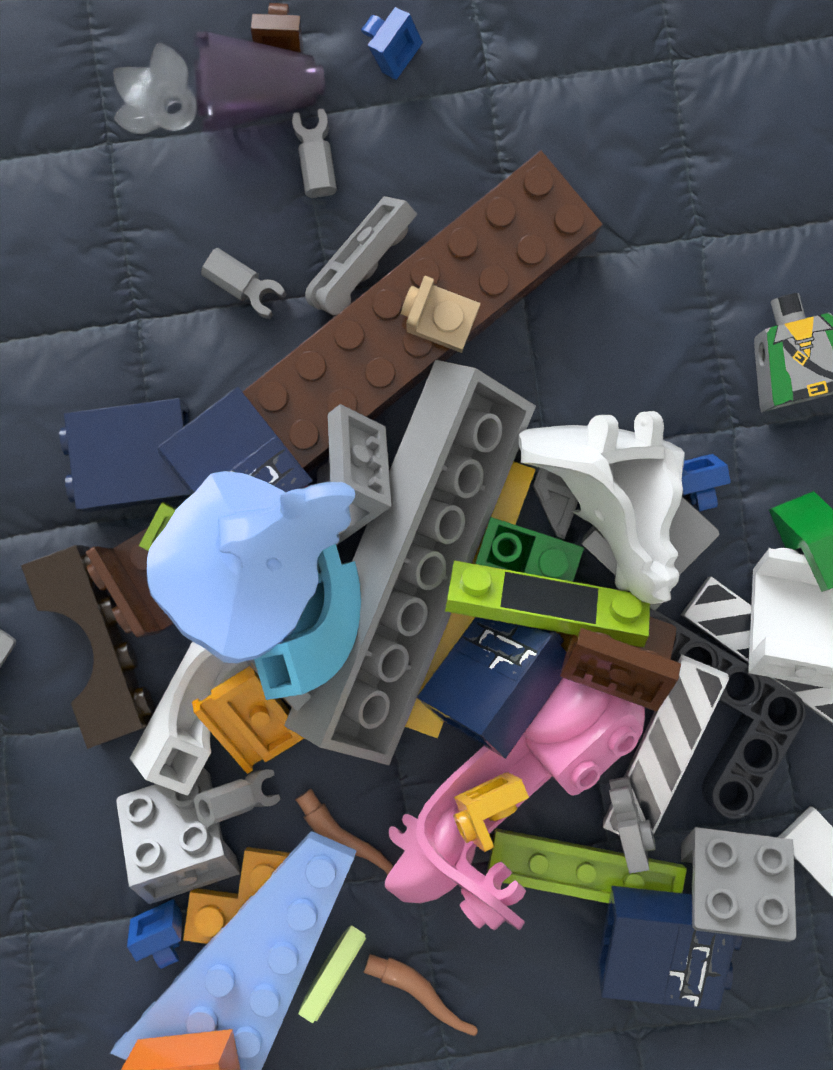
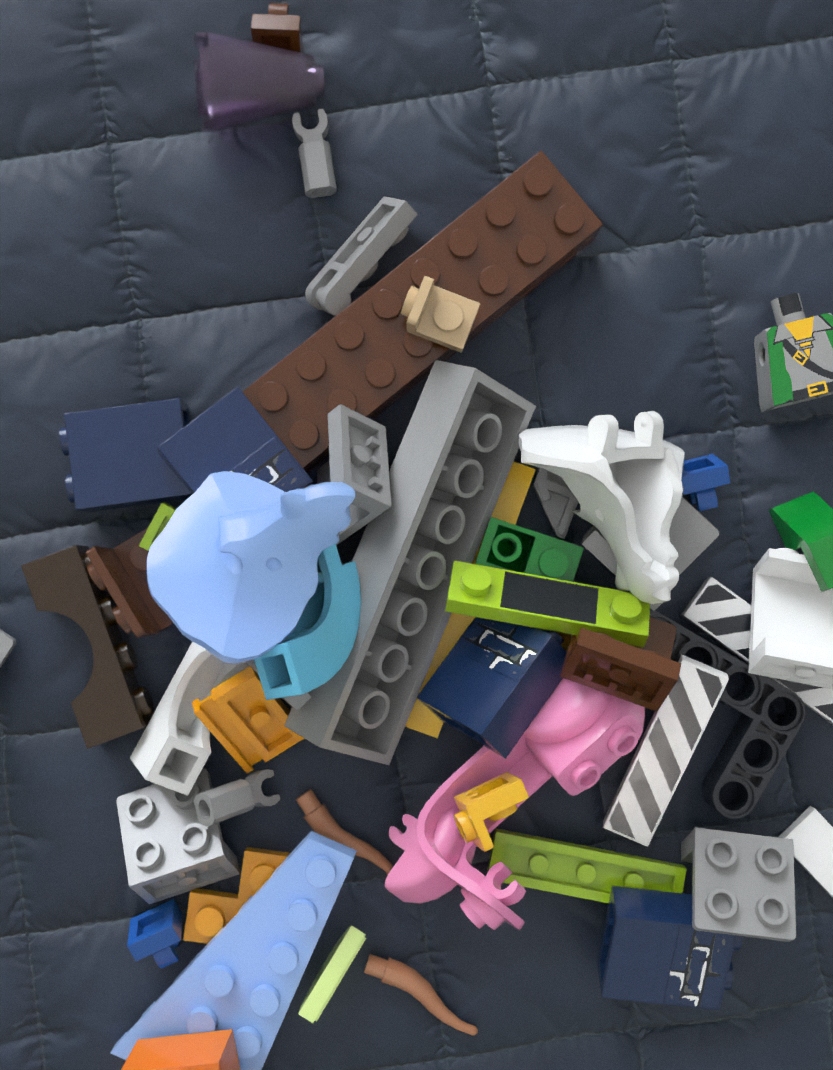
clear plate [113,43,197,134] -> none
light grey bar [201,248,286,319] -> none
blue tile [361,7,423,80] -> none
light grey plate [609,776,656,874] -> none

